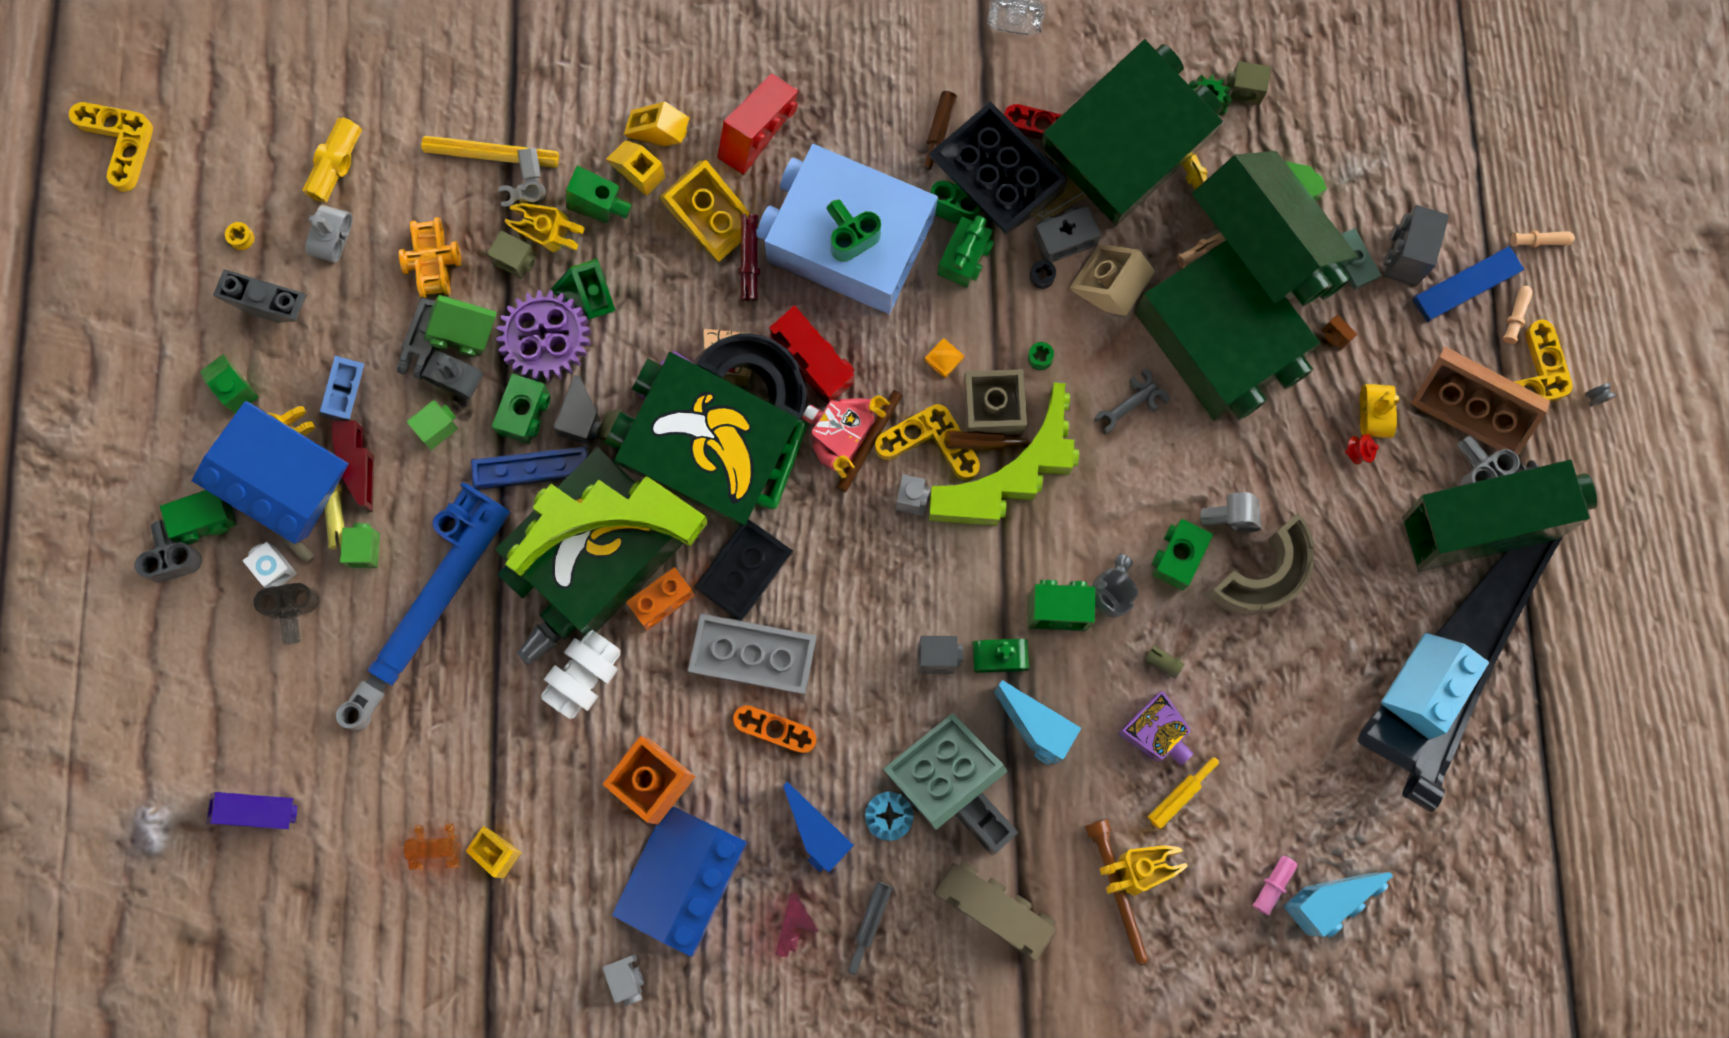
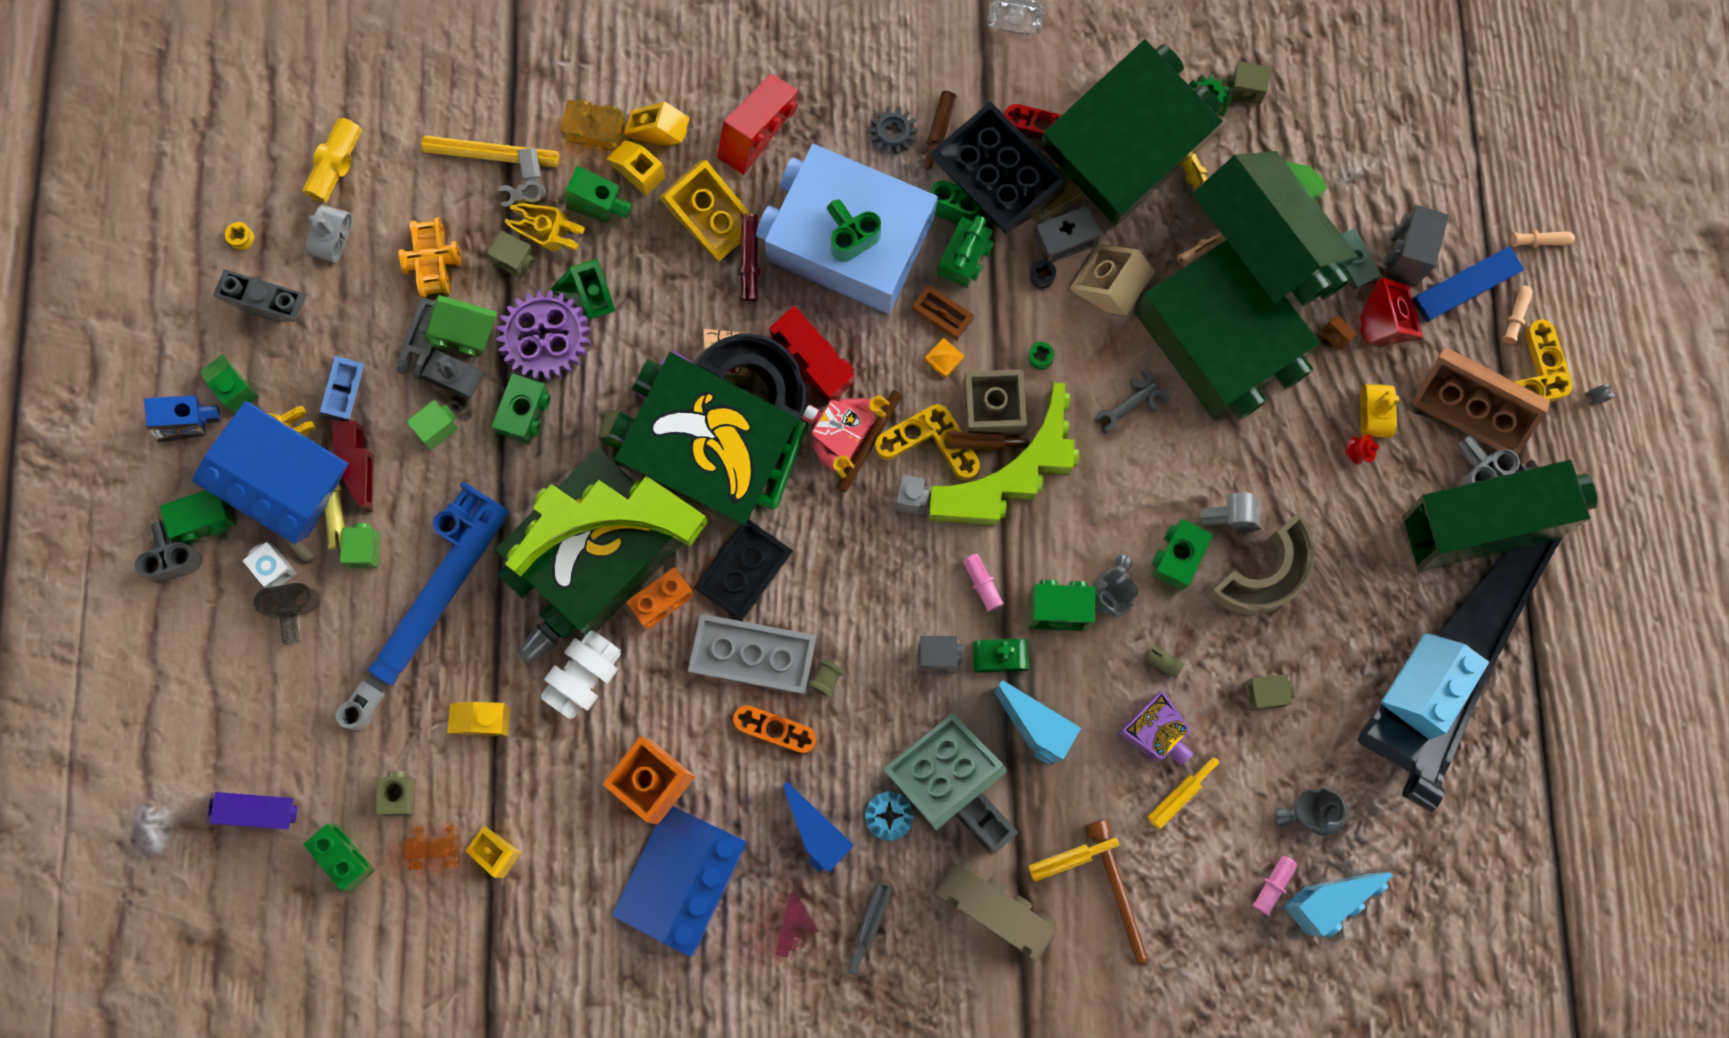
yellow beam [68,102,153,192] -> none
blue tile [471,446,589,490] -> none
dark grey slope [554,375,602,446] -> none
light grey brick [602,954,644,1006] -> none
yellow hinge [1099,846,1187,897] -> none
none -> blue torso [144,396,221,443]
none -> green brick [303,823,376,891]
none -> olive brick [376,771,416,816]
none -> yellow slope [447,702,511,737]
none -> clear yellow brick [560,99,626,151]
none -> olive bush [808,659,846,698]
none -> dark grey gear [868,107,918,153]
none -> dark orange tile [911,285,974,341]
none -> bright pink axle [963,554,1004,612]
none -> yellow axle [1028,838,1119,882]
none -> olive brick [1245,674,1295,711]
none -> dark grey hair [1274,788,1348,836]
none -> red slope [1360,278,1423,346]

